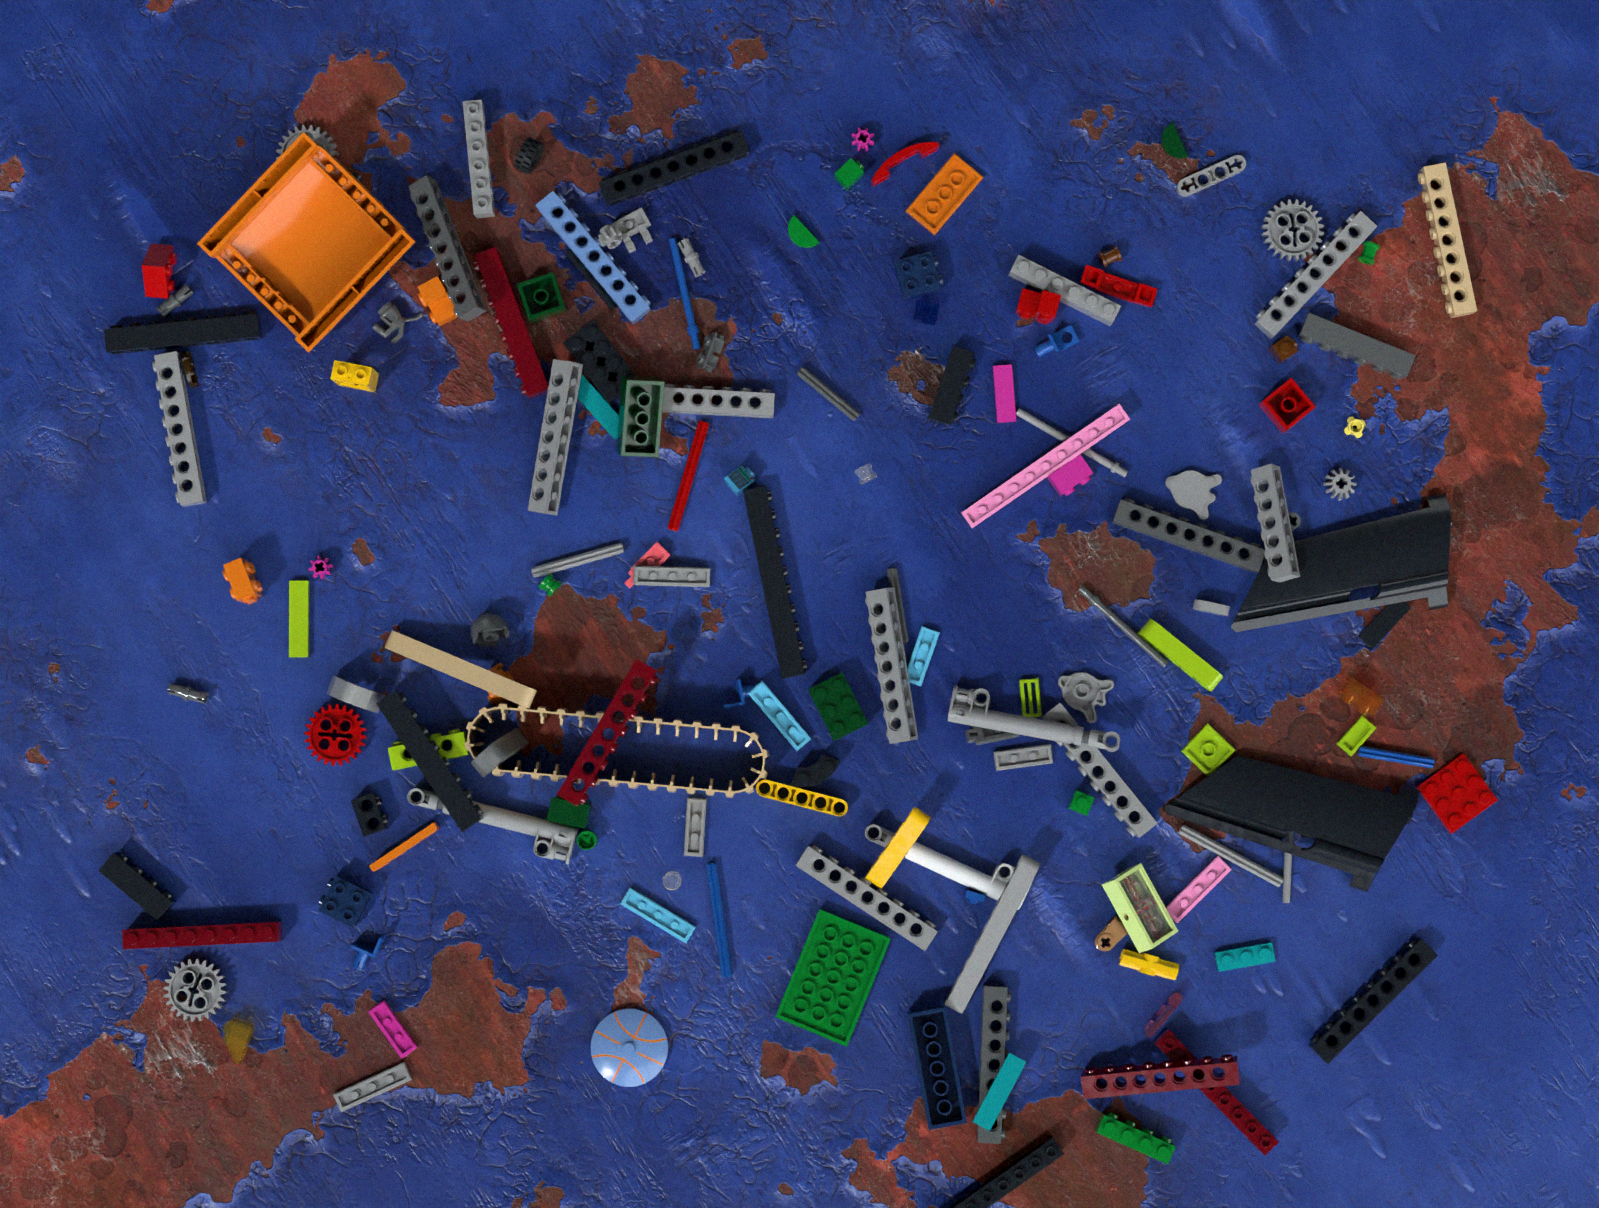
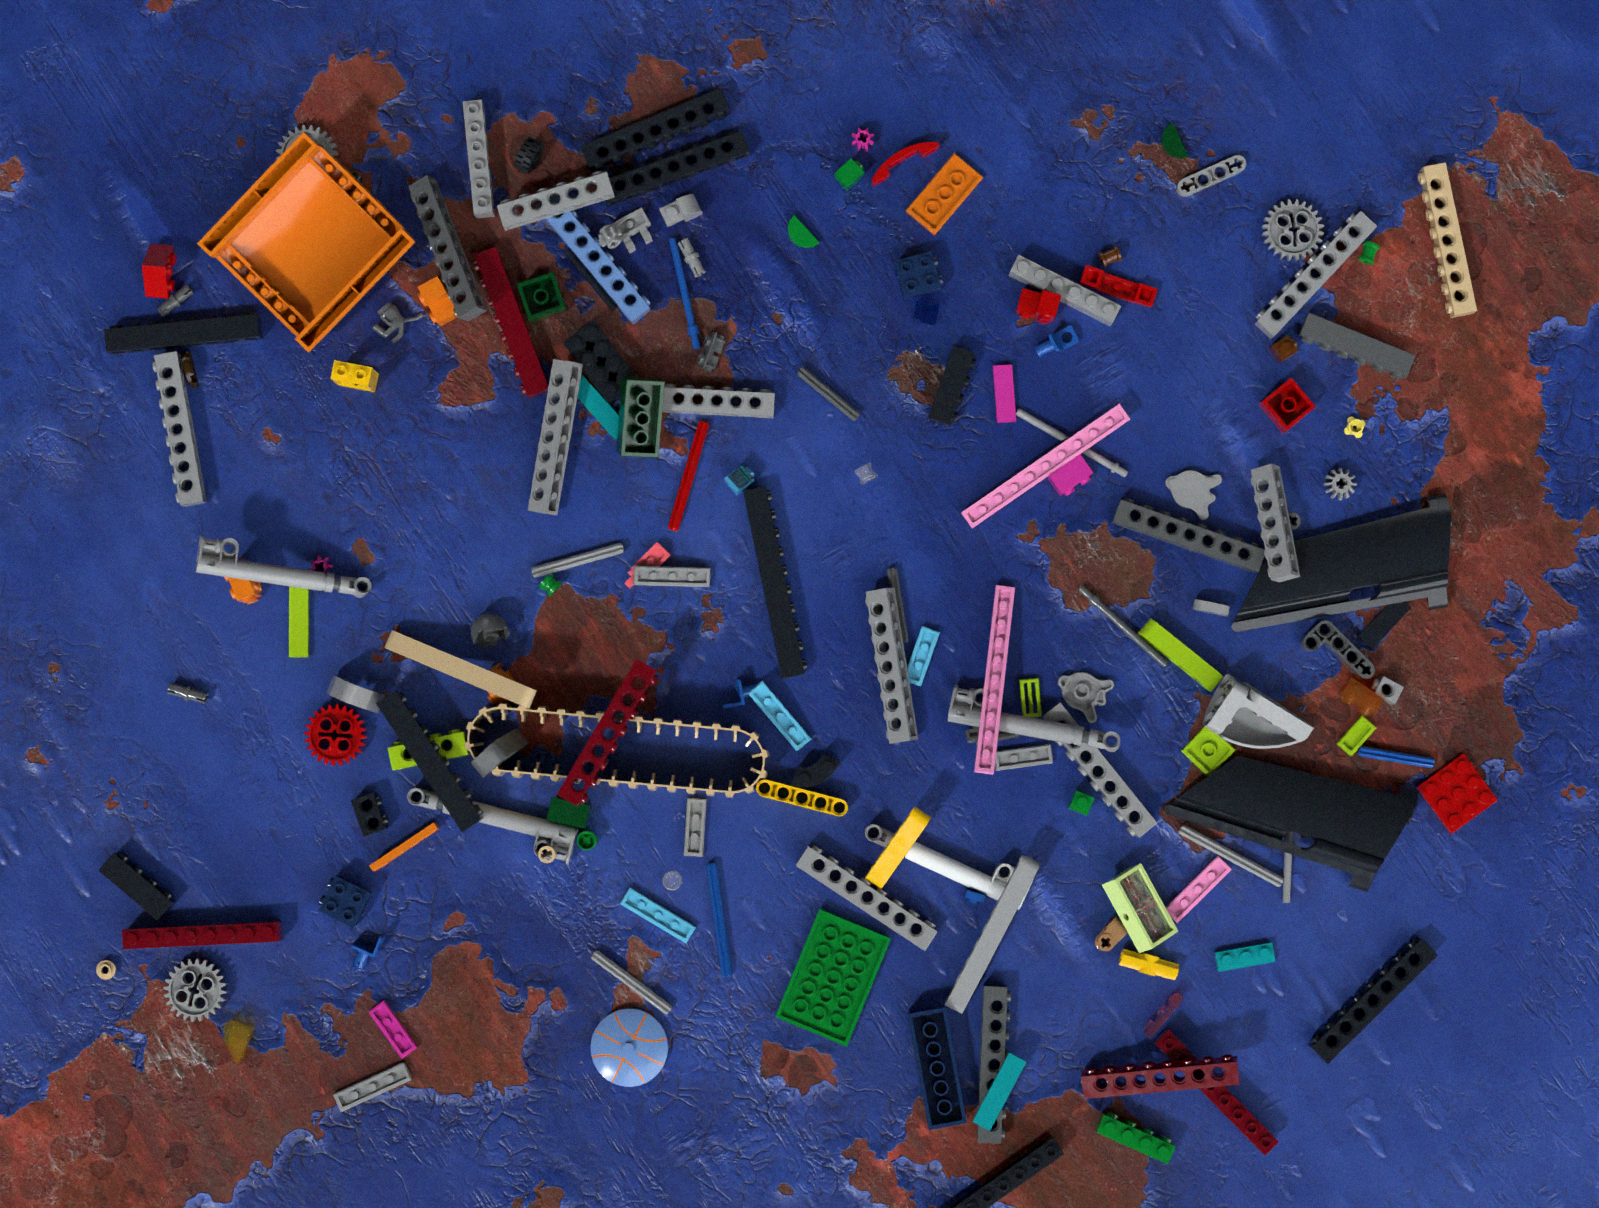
dark green brick [808,673,868,741] -> none
none -> tan plate [96,960,116,980]
none -> light grey piece [195,535,372,598]
none -> light grey brick [497,171,615,231]
none -> tan bush [538,846,556,863]
none -> black brick [580,88,730,172]
none -> light grey axle [591,950,672,1014]
none -> light grey brick [659,194,702,227]
none -> bright pink plate [974,585,1015,775]
none -> light grey panel [1203,674,1314,749]
none -> dark grey beam [1300,620,1375,679]
none -> light grey brick [1371,676,1404,705]

